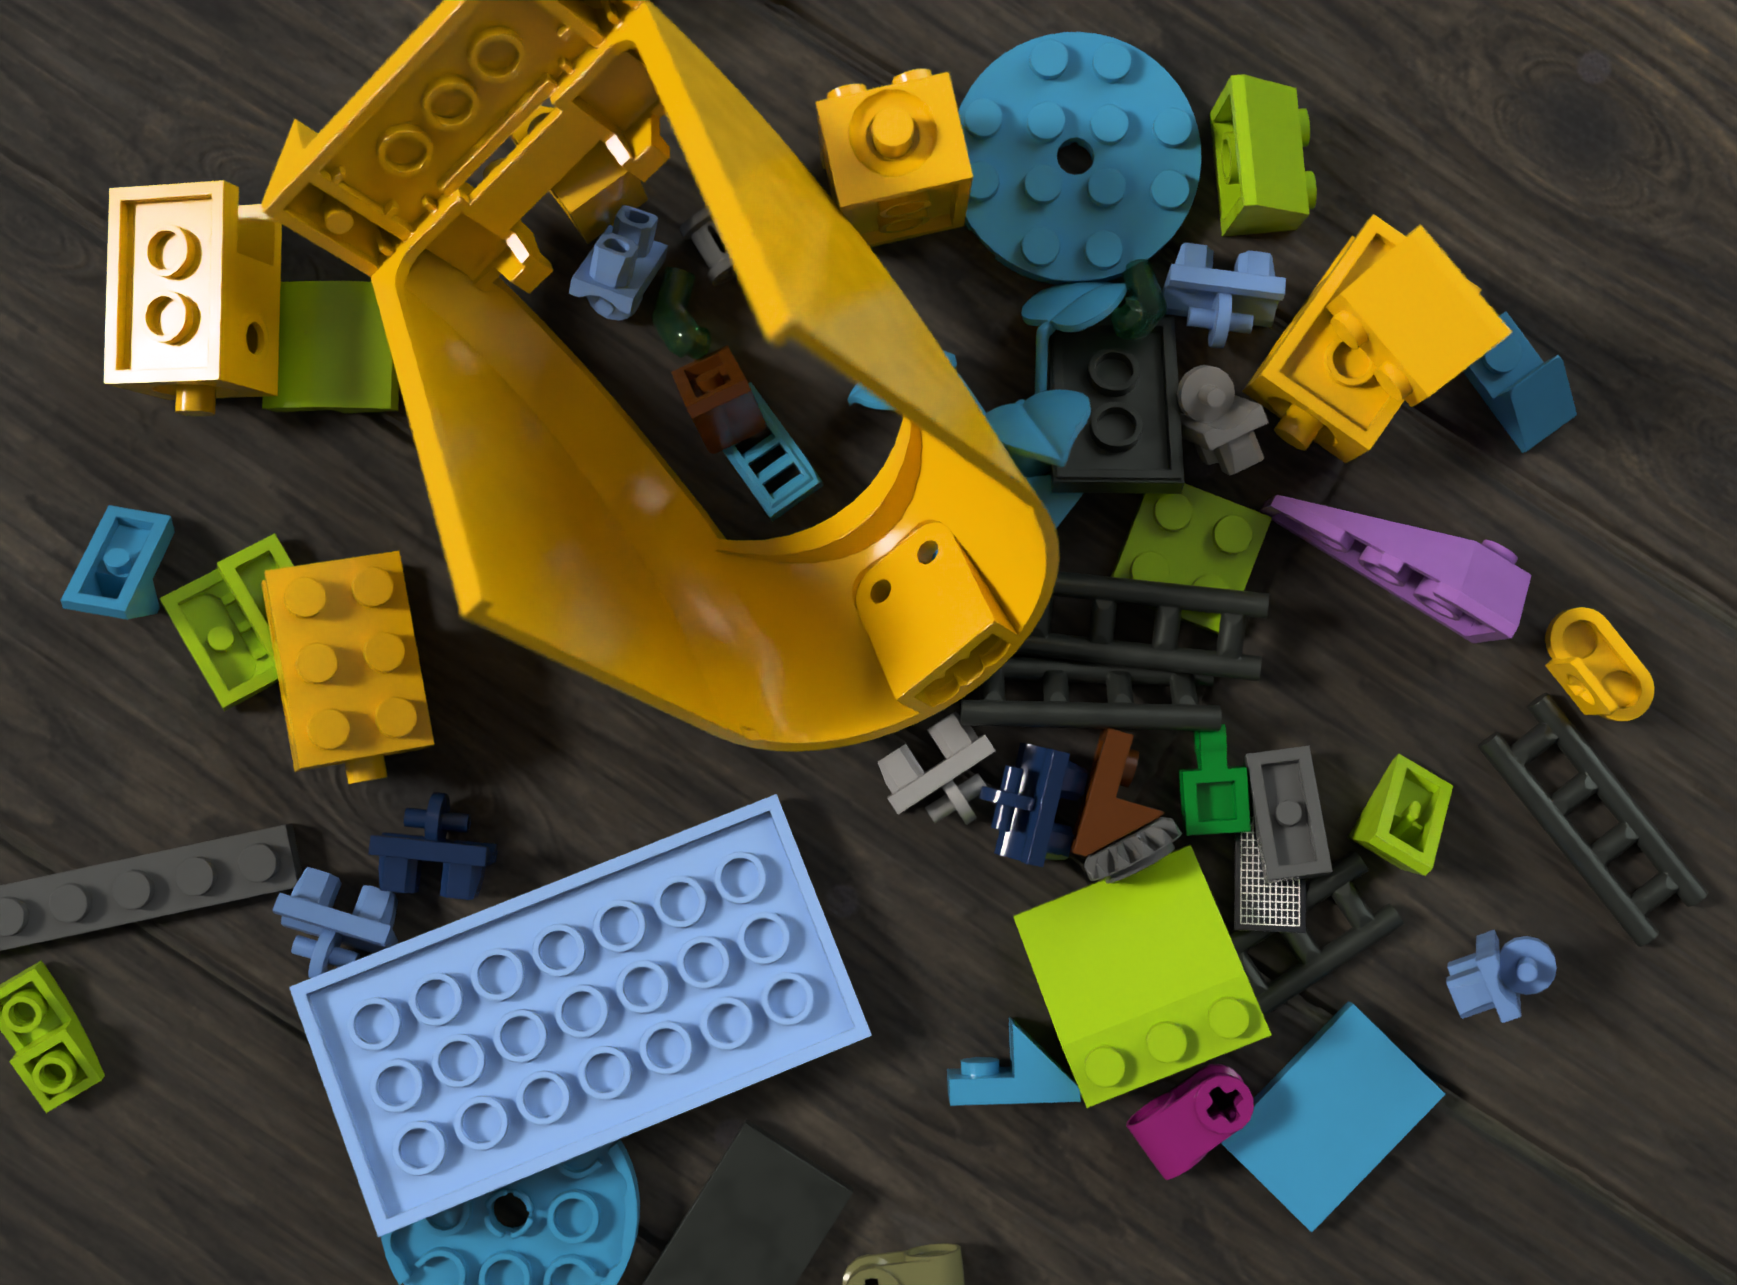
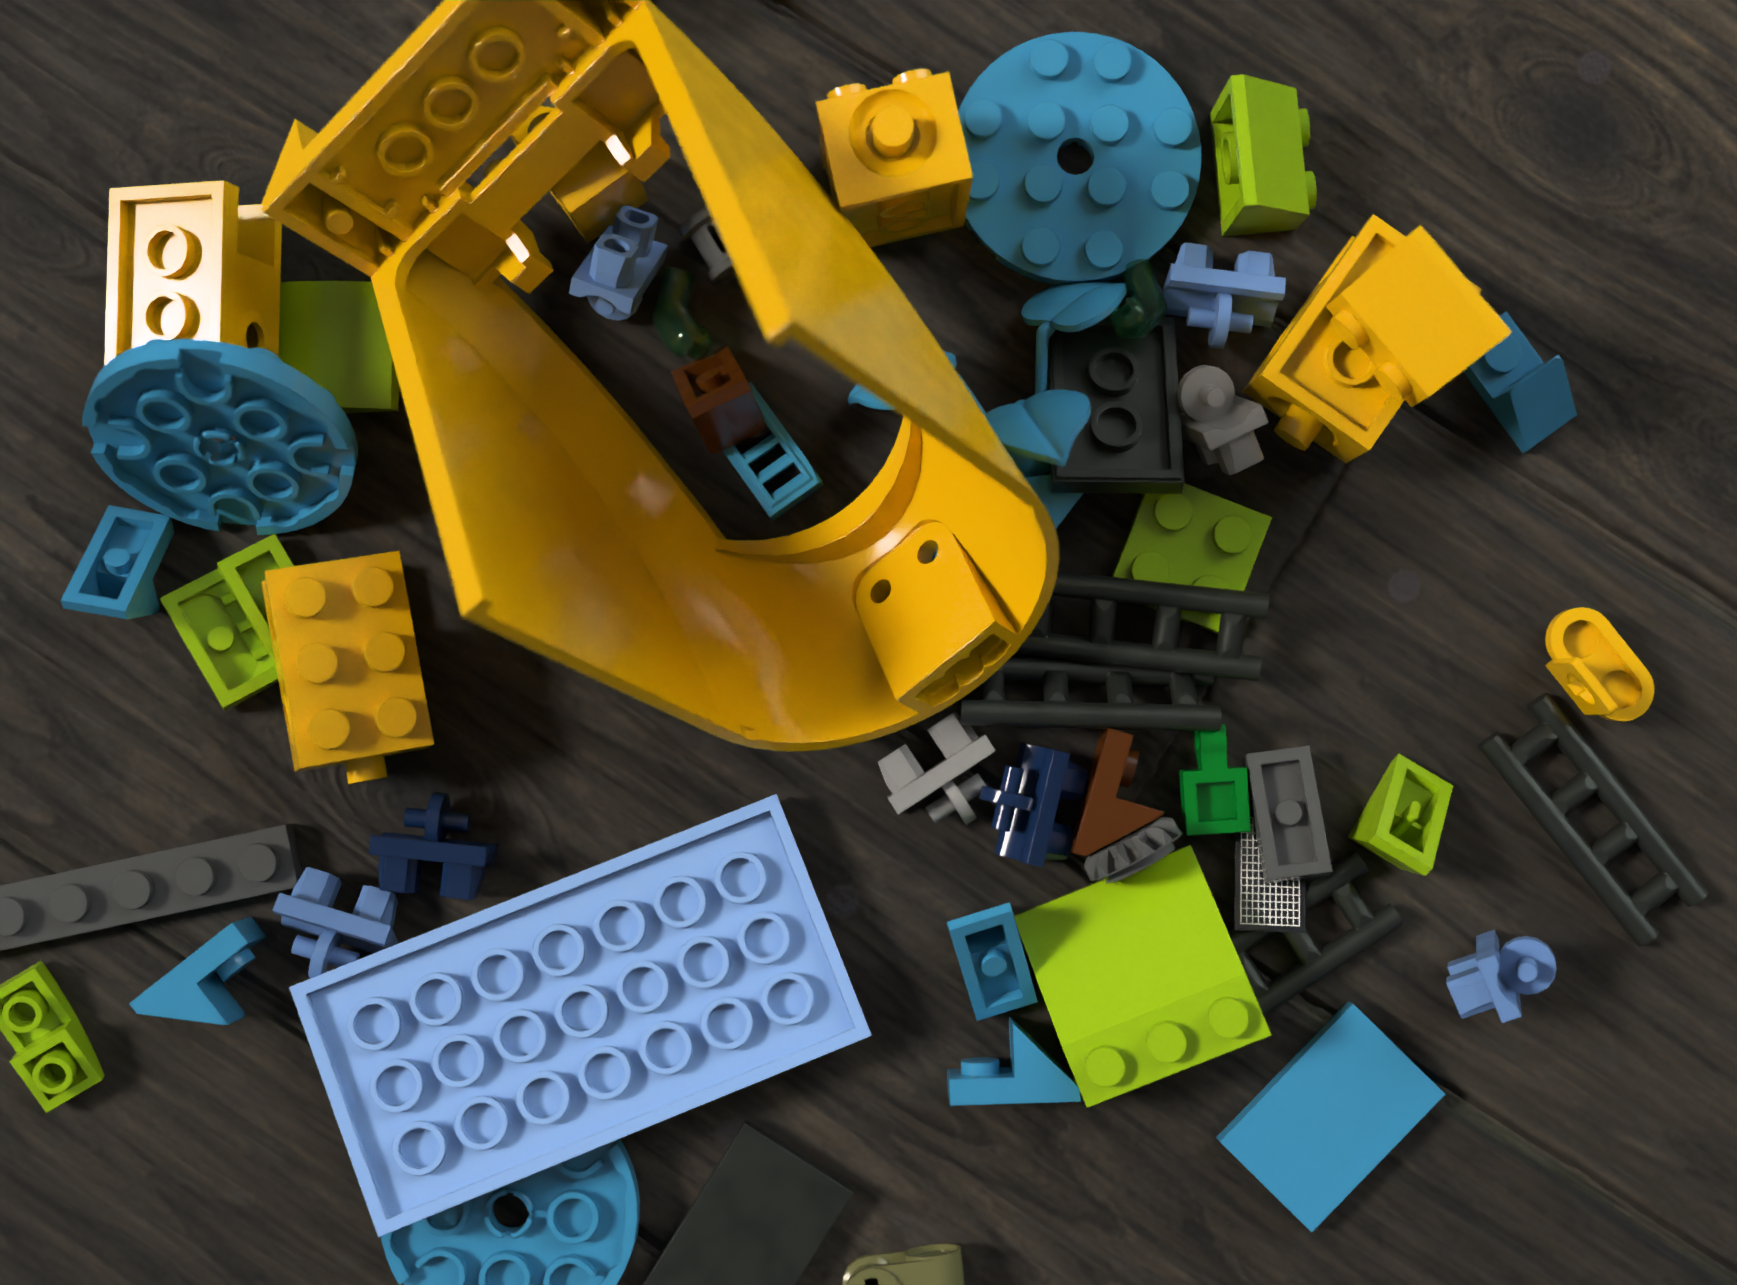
magenta piece [1126,1064,1254,1180] -> none
medium lavender wedge [1259,495,1531,643] -> none
none -> dark azure plate [82,339,358,535]
none -> dark azure slope [129,917,267,1025]
none -> dark azure slope [947,902,1038,1021]

